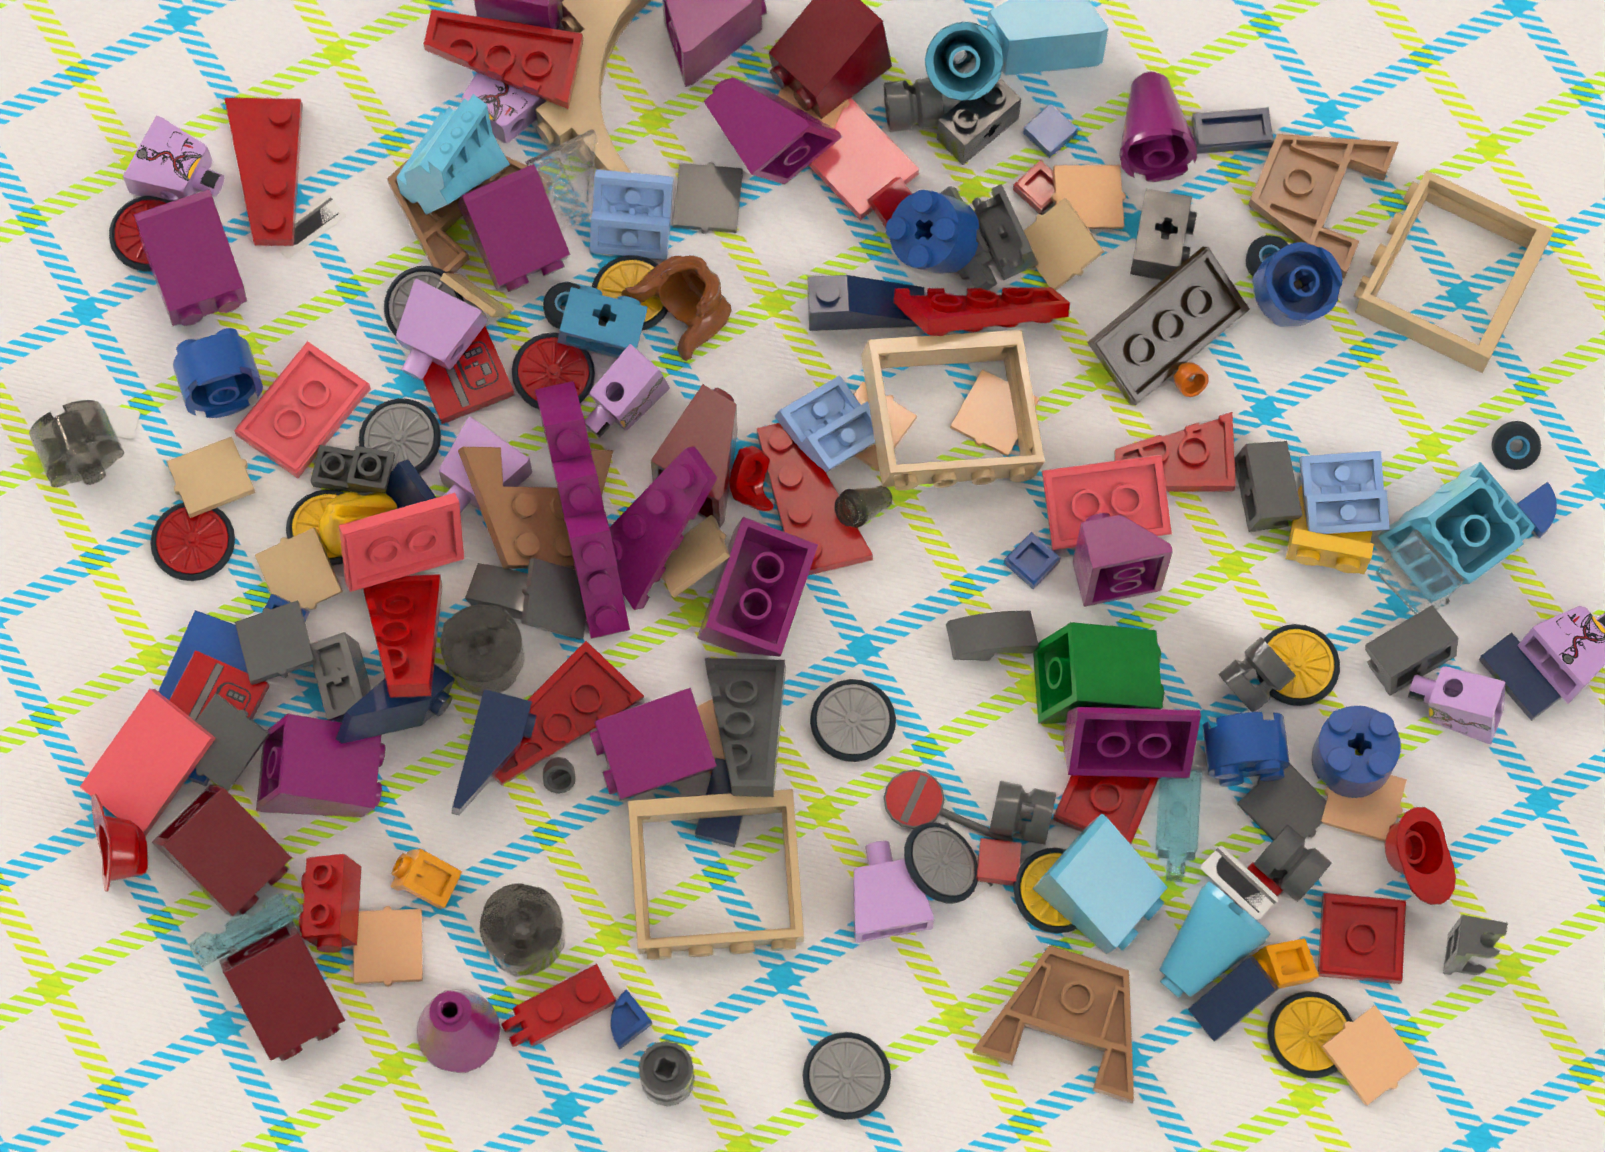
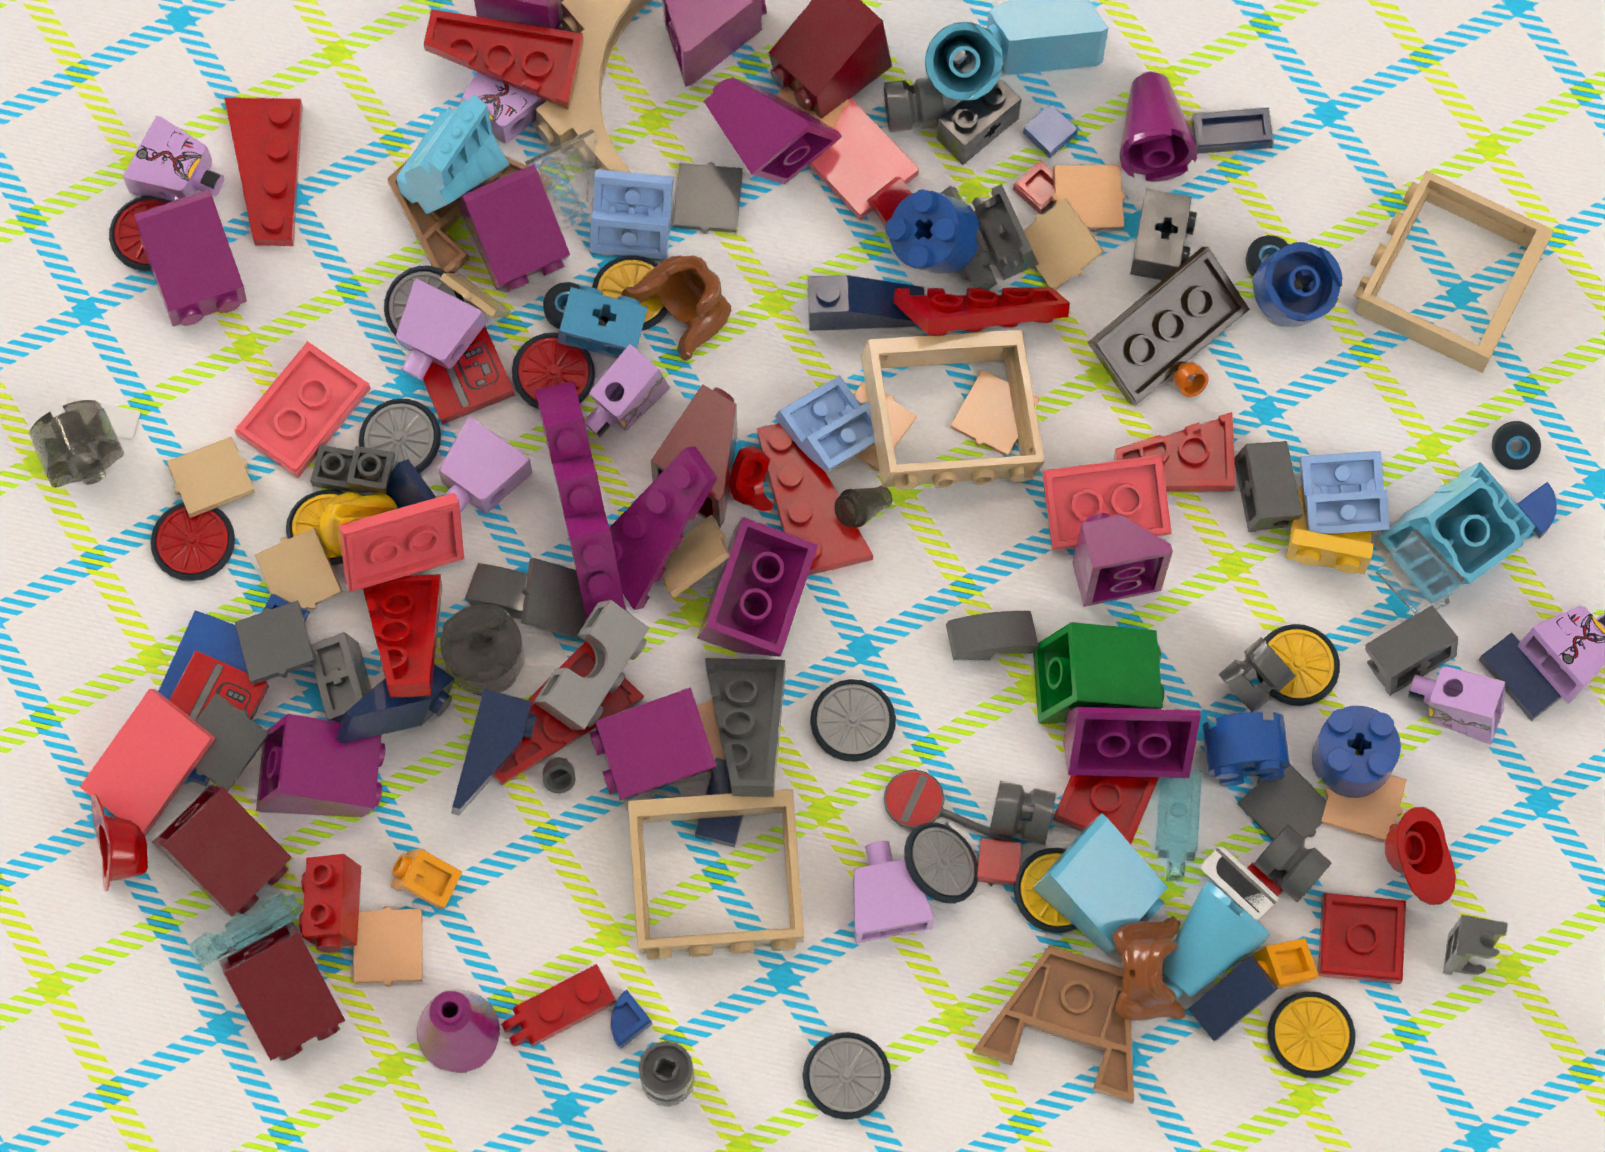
blue brick [173,328,263,418] -> none
sticker [276,195,346,259] -> none
medium nougat wing [458,446,614,569] -> none
clear smoke brick [479,883,566,976] -> none
blue tile [1004,532,1061,589] -> none
medium nougat wing [1249,134,1399,279] -> none
light nougat piece [1321,1005,1420,1106] -> none
none -> light grey arch [534,600,649,730]
none -> dark orange hair [1112,916,1186,1020]

